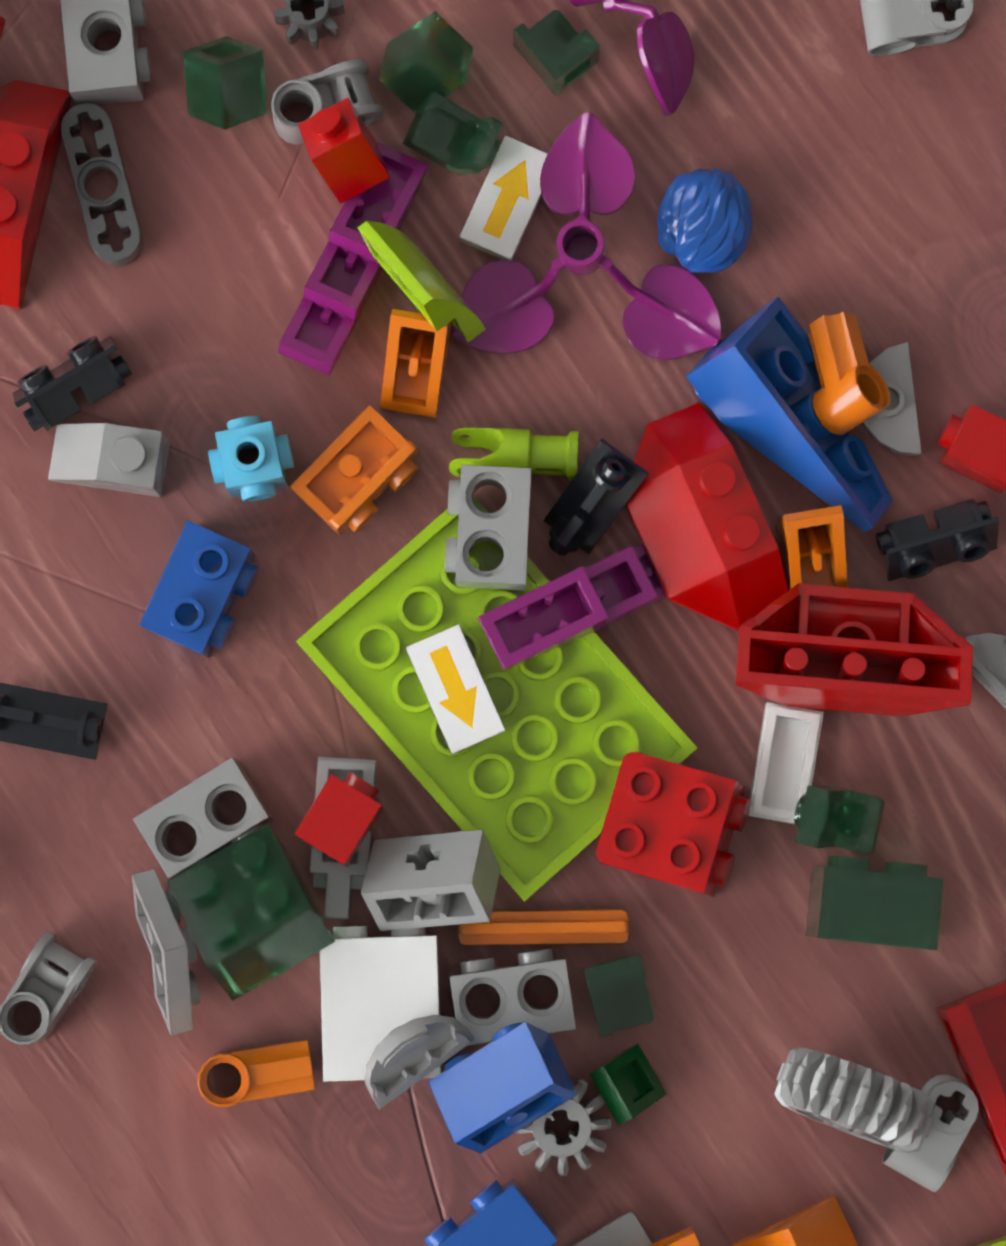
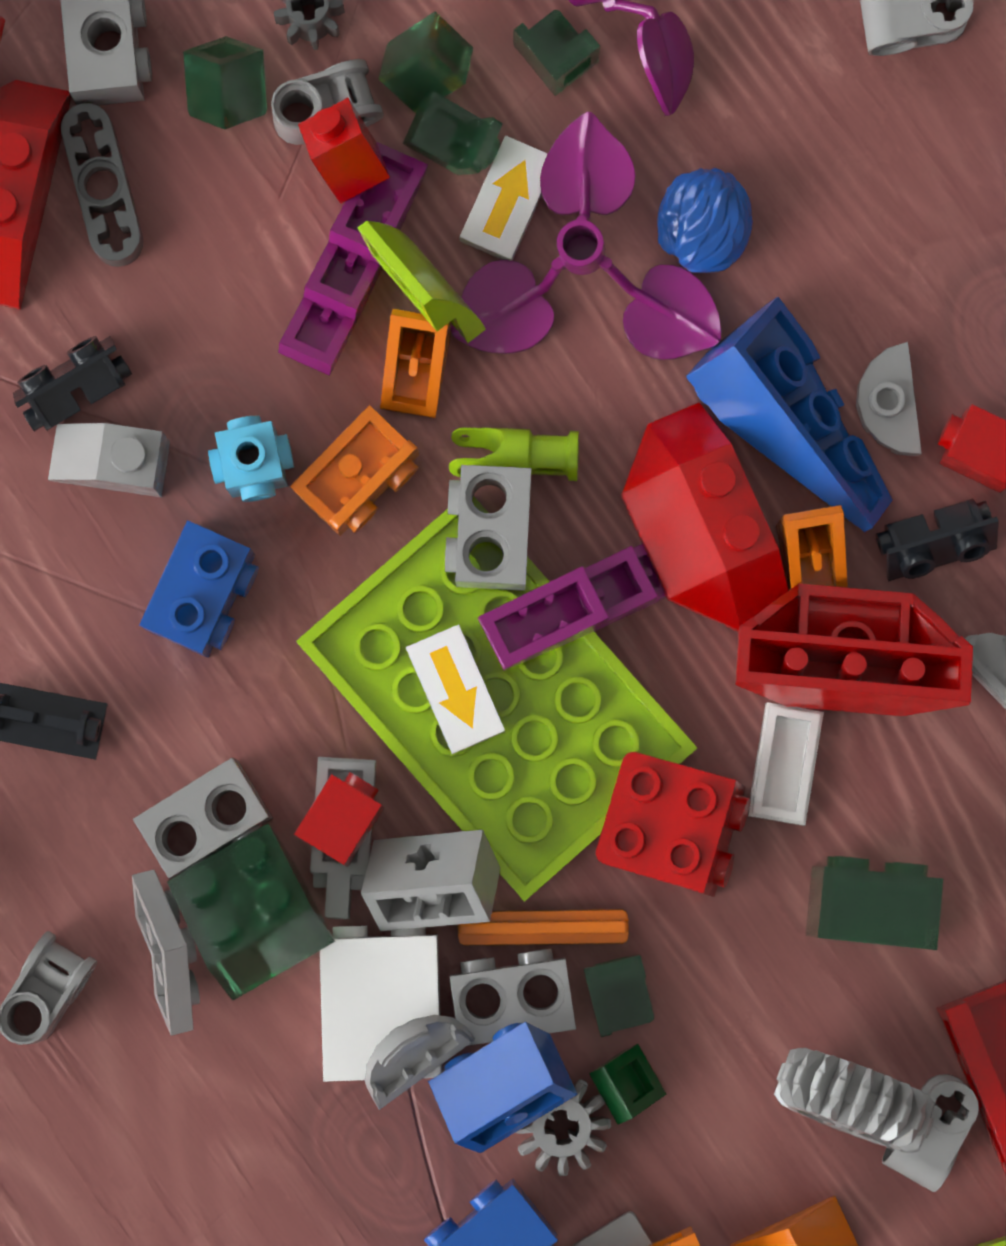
orange piece [197,1039,316,1107] -> none
black hinge [543,439,649,556] -> none
clear green bracket [794,785,885,854] -> none
orange piece [808,312,890,435] -> none

